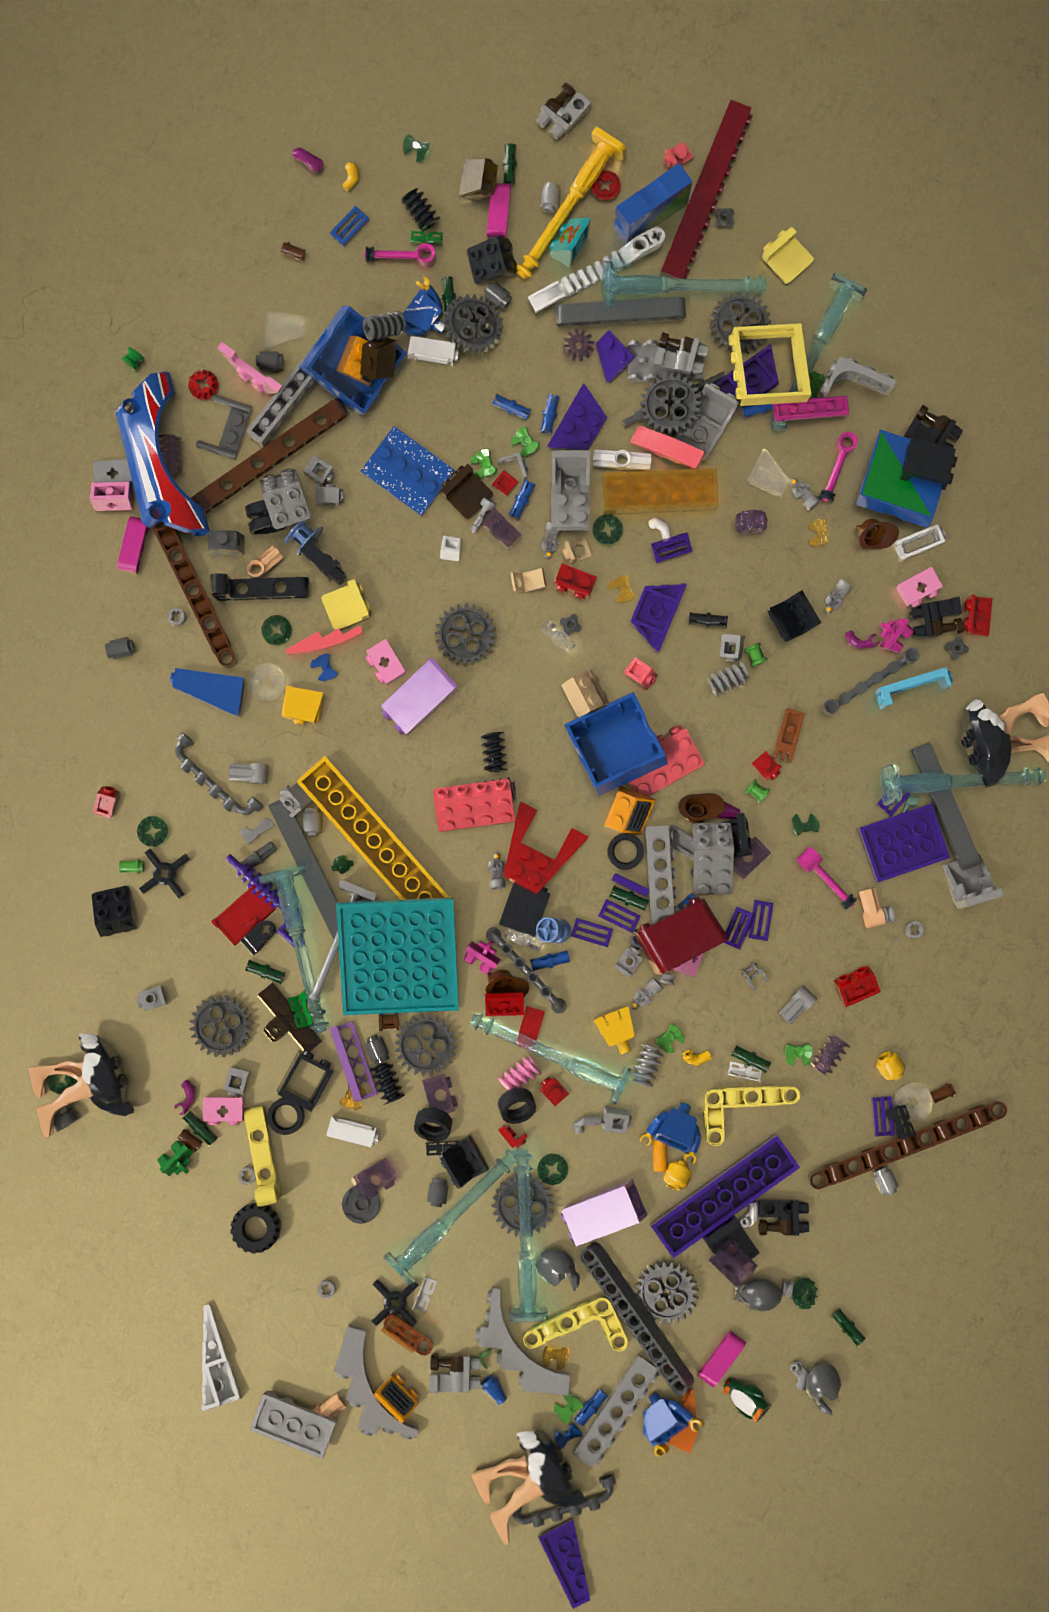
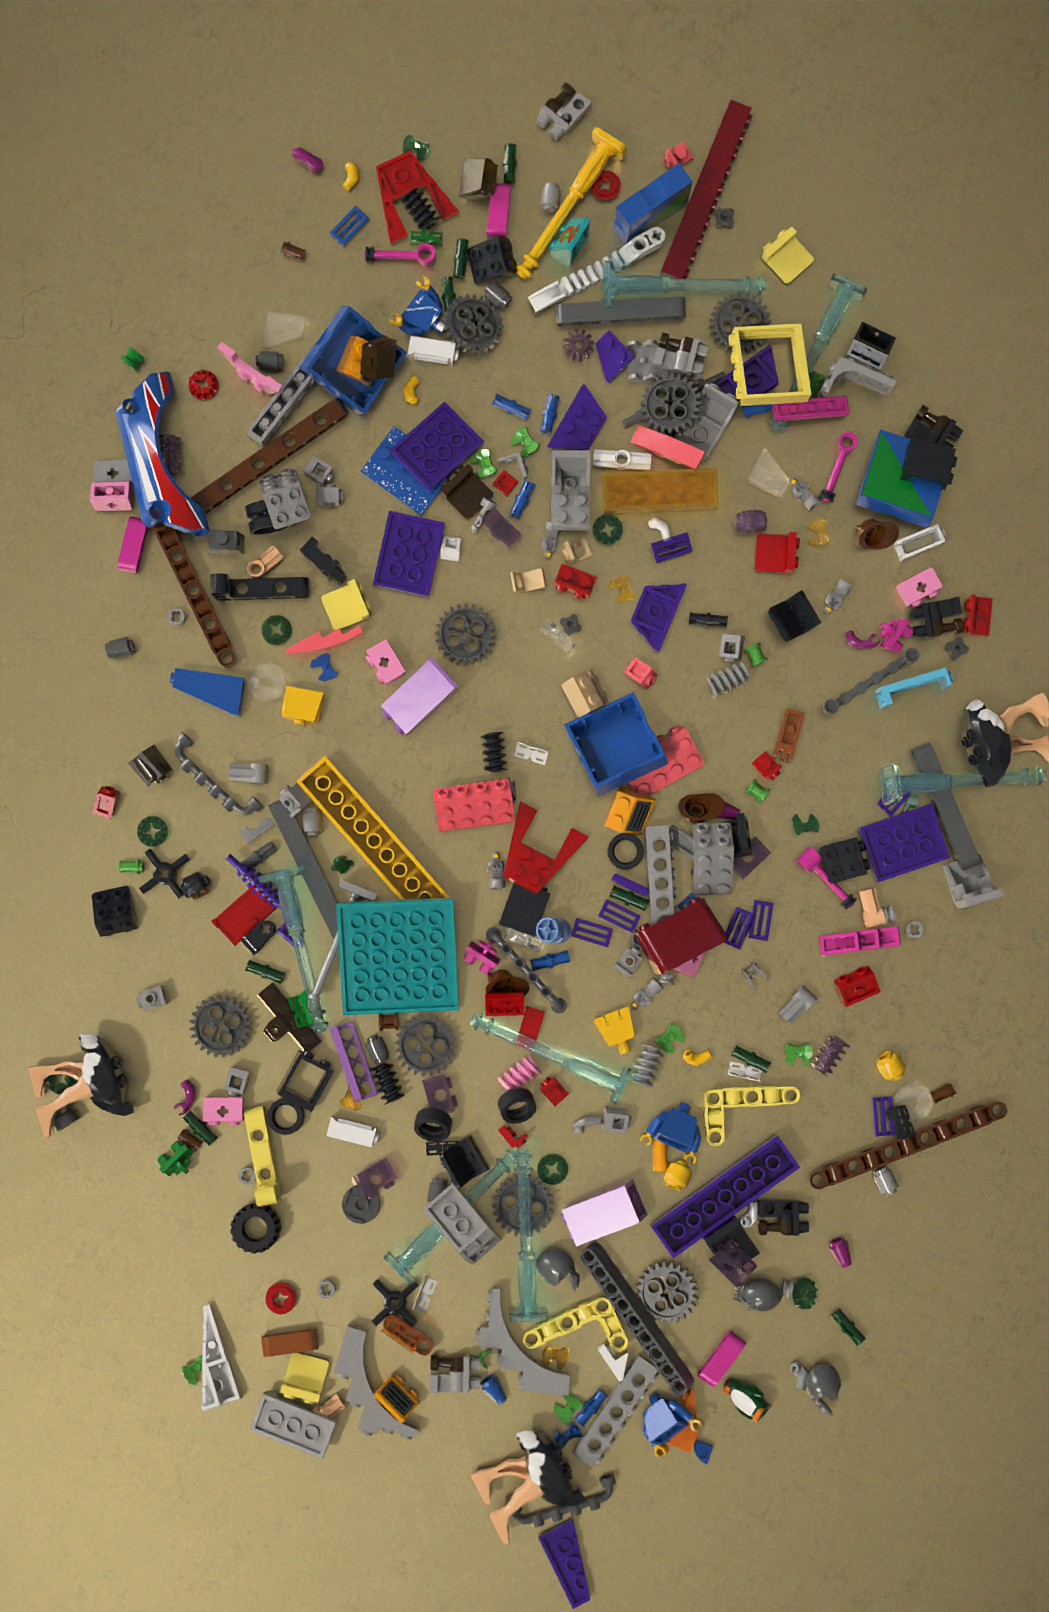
dark grey plate [196,394,252,460] -> none
medium blue piece [284,516,324,556] -> none
dark grey piece [363,311,406,340] -> none
none -> dark brown torso [128,745,171,787]
none -> black head [181,872,211,900]
none -> bright green piece [181,1355,203,1385]
none -> dark orange beam [260,1329,319,1357]
none -> red gear [265,1283,296,1314]
none -> light yellow bracket [280,1353,329,1404]
none -> dark purple plate [373,511,445,597]
none -> red wing [376,151,459,244]
none -> dark purple plate [390,401,484,492]
none -> yellow arm [403,375,420,405]
none -> light grey bracket [423,1184,502,1265]
none -> dark green pin [453,239,469,279]
none -> white piece [514,742,549,765]
none -> white slope [597,1342,628,1382]
none -> blue tile [693,1439,713,1464]
none -> red bracket [755,532,800,574]
none -> dark pink slope [819,926,901,956]
none -> black bracket [820,837,870,883]
none -> magenta cone [830,1237,852,1268]
none -> black window [846,322,896,371]

